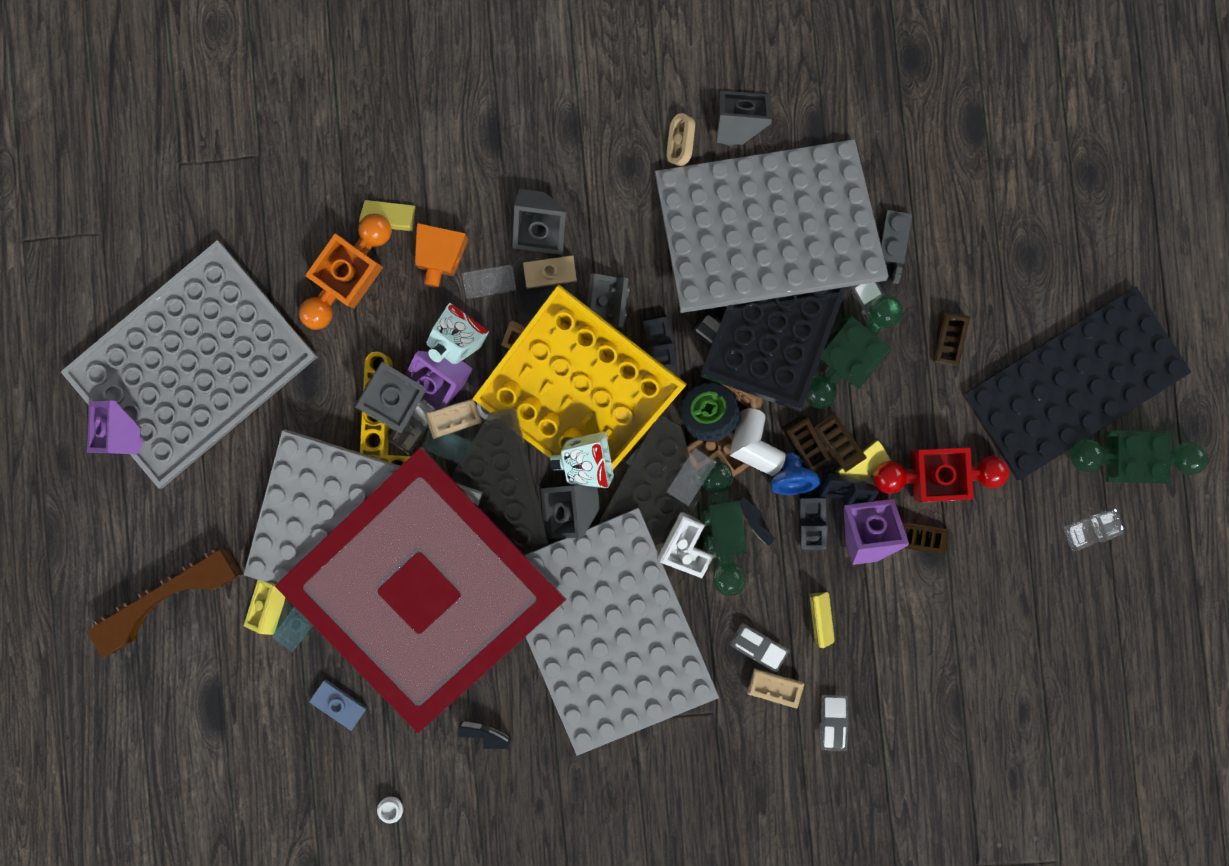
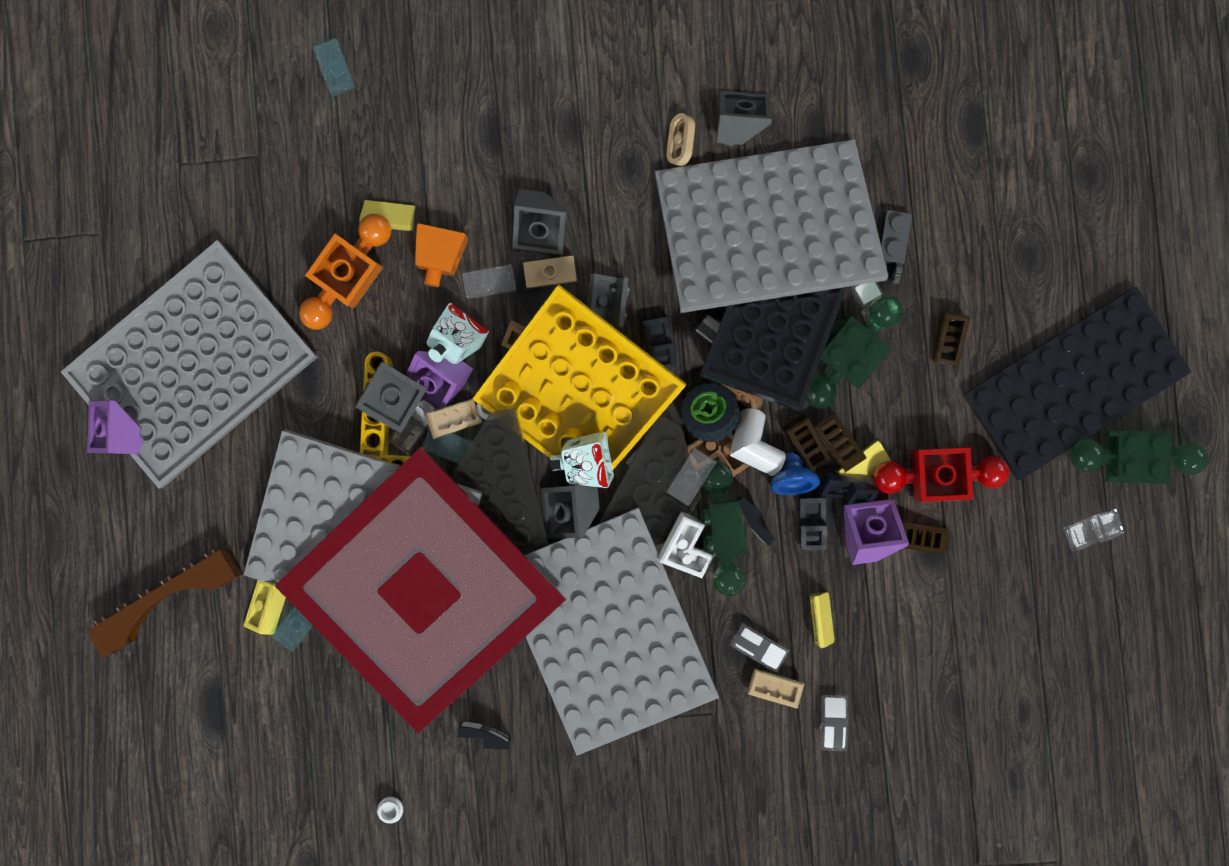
sand blue plate [309,679,367,731] -> none
none -> clear light blue plate [313,38,356,97]

